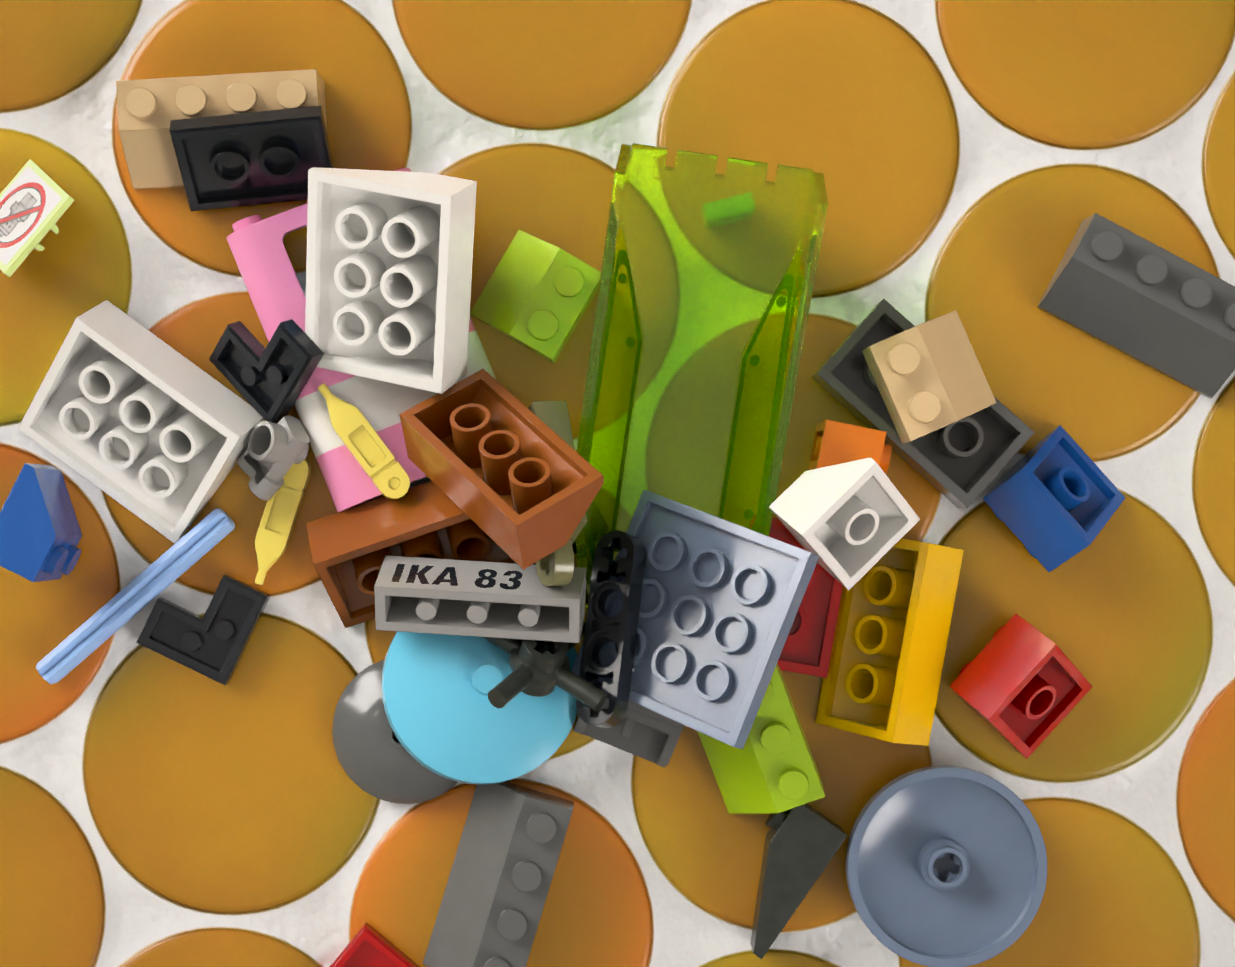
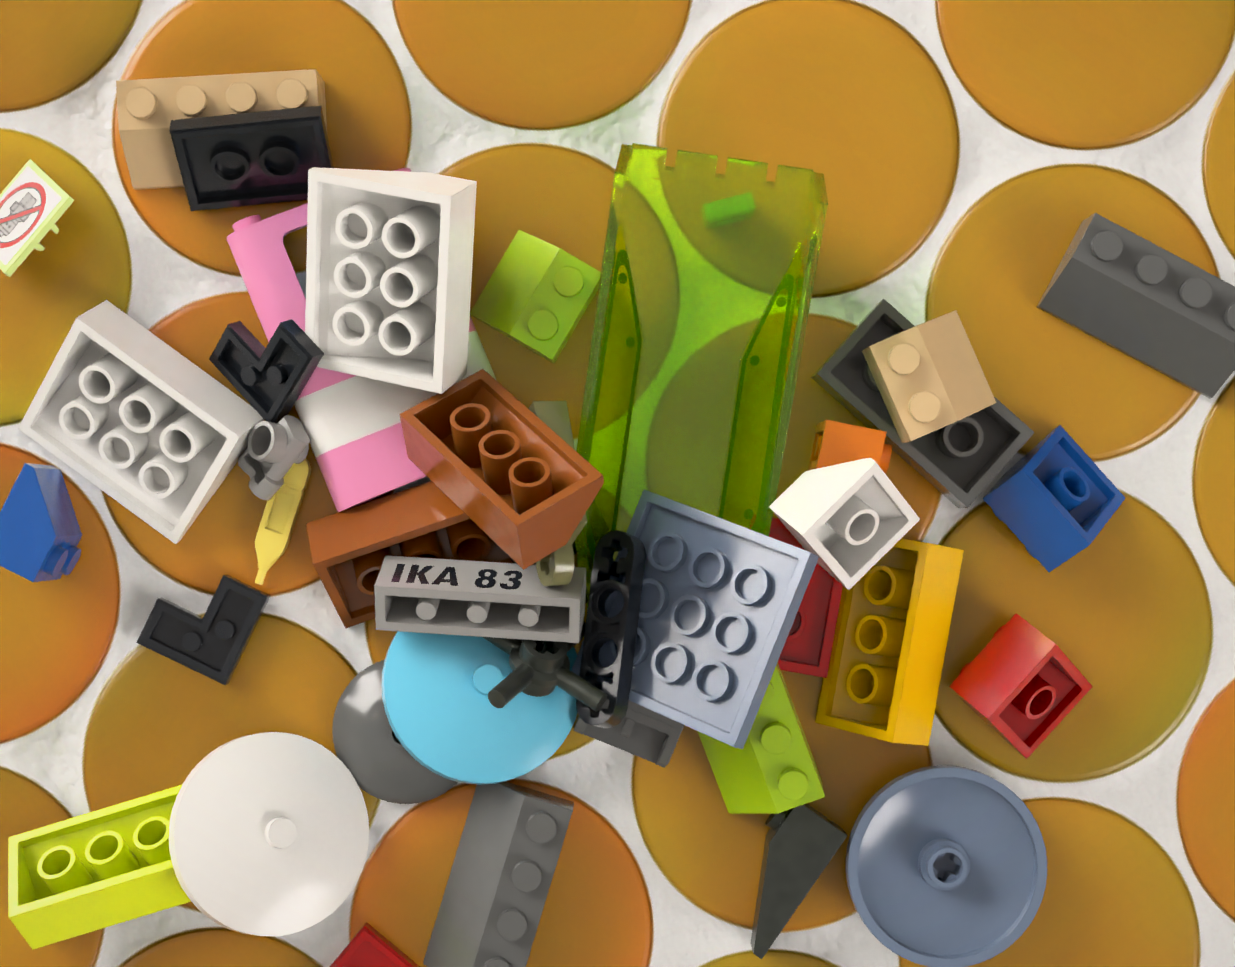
light blue axle [36,508,235,684] -> none
light yellow piece [317,383,410,500] -> none
none -> neon yellow slope [8,785,191,950]
none -> white dish [169,732,369,936]

